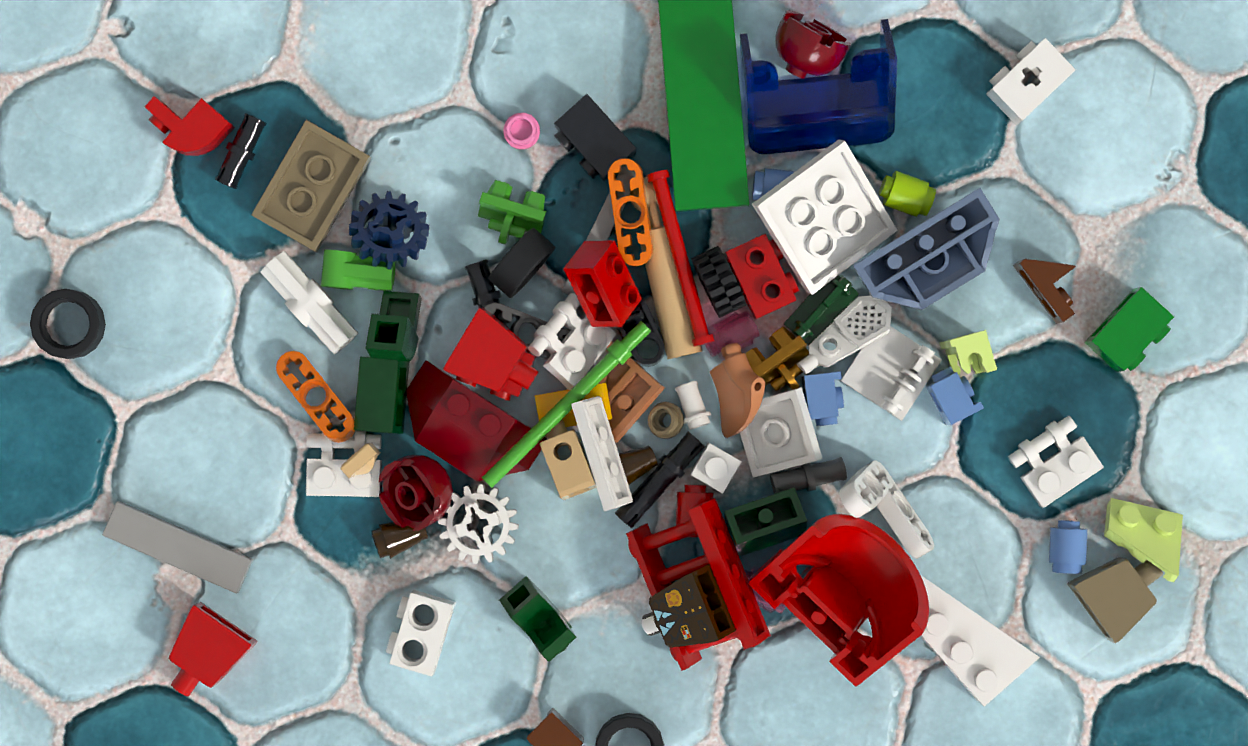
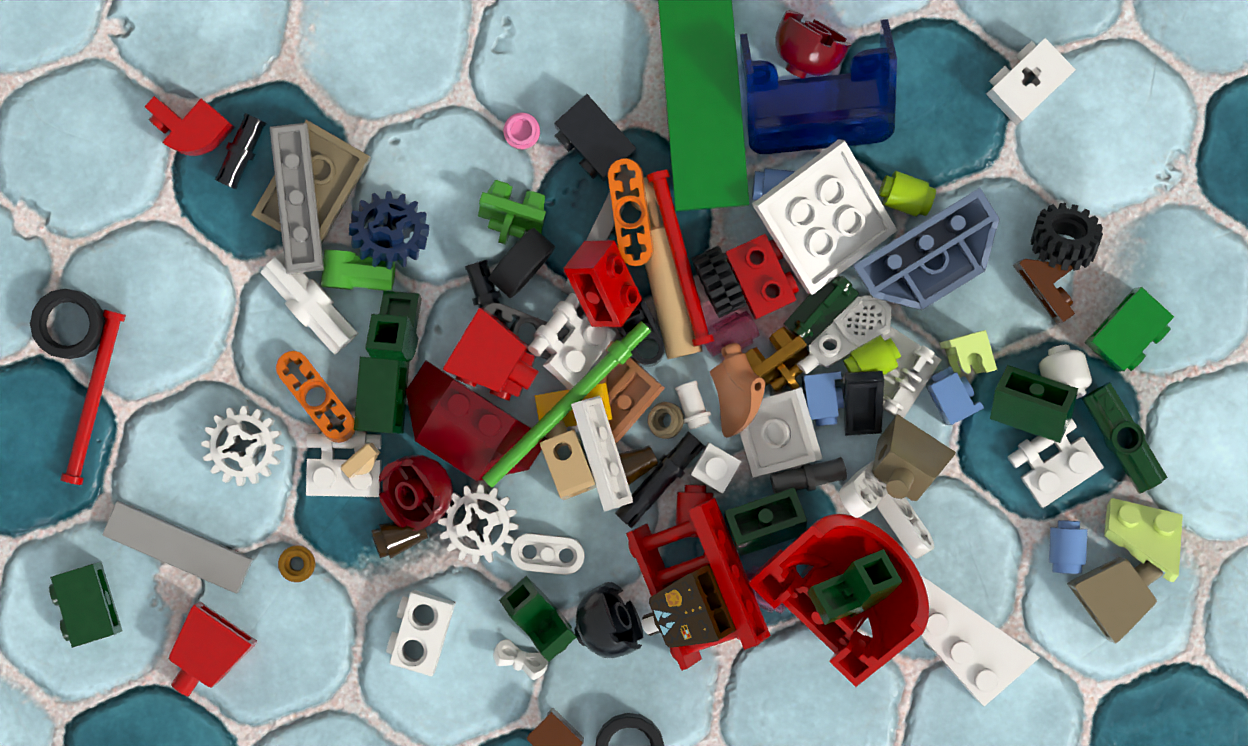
none -> dark green brick [49,561,122,648]
none -> red bar [60,309,126,485]
none -> white gear [201,406,284,486]
none -> light grey tile [270,123,324,274]
none -> pearl gold plate [278,545,316,582]
none -> white piece [493,639,547,680]
none -> white plate [511,533,585,575]
none -> black cylinder [574,582,643,658]
none -> dark green brick [807,549,902,625]
none -> lime brick [843,335,901,376]
none -> black tile [844,371,884,436]
none -> dark tan torso [872,414,956,501]
none -> dark green brick [990,365,1079,443]
none -> black tyre [1030,203,1103,271]
none -> white head [1039,345,1092,399]
none -> dark green piece [1081,382,1168,494]

